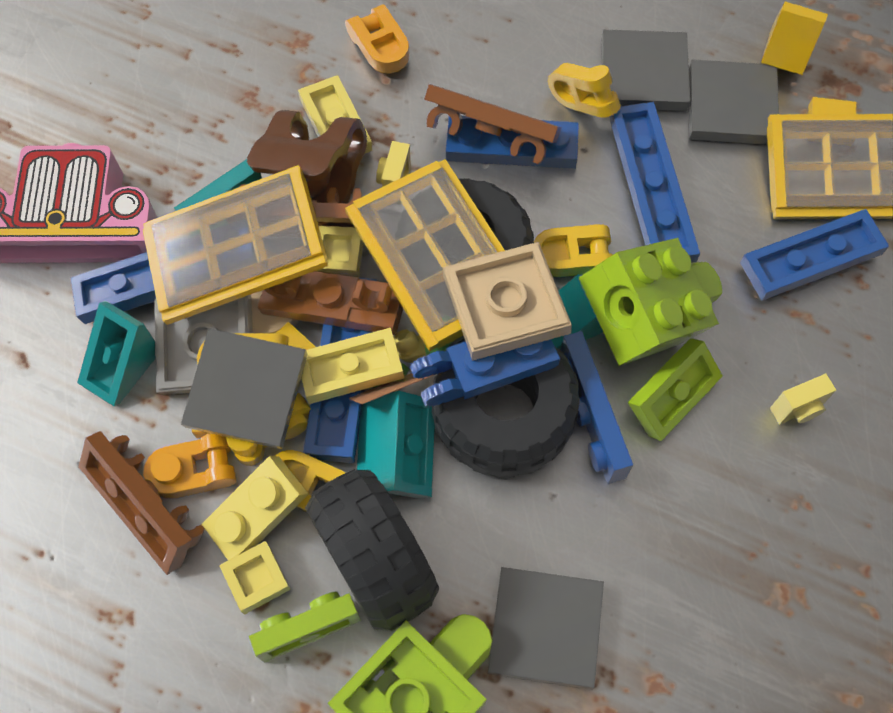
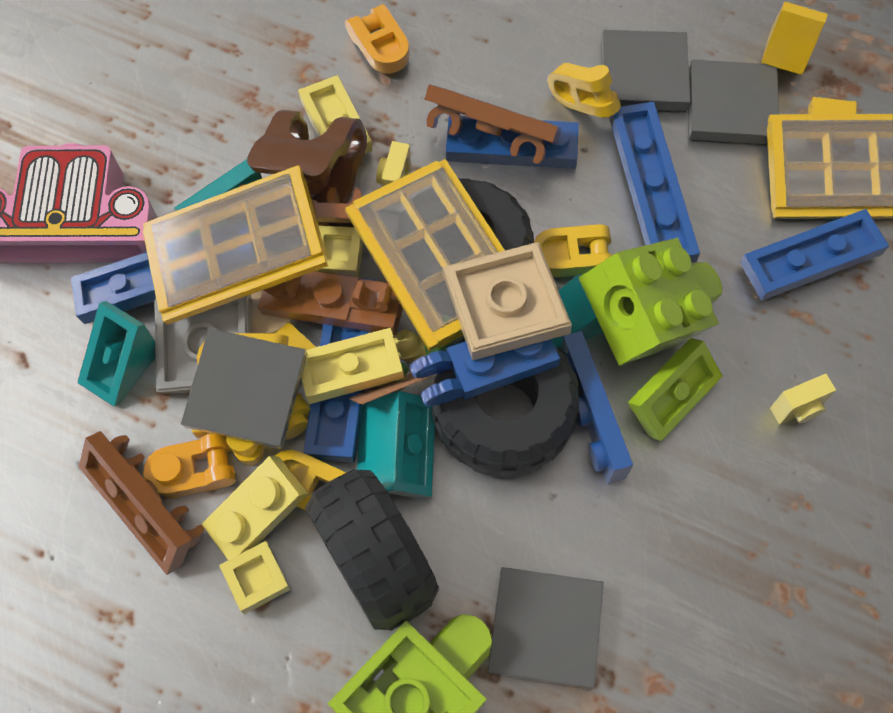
lime plate [249,591,361,663] -> none

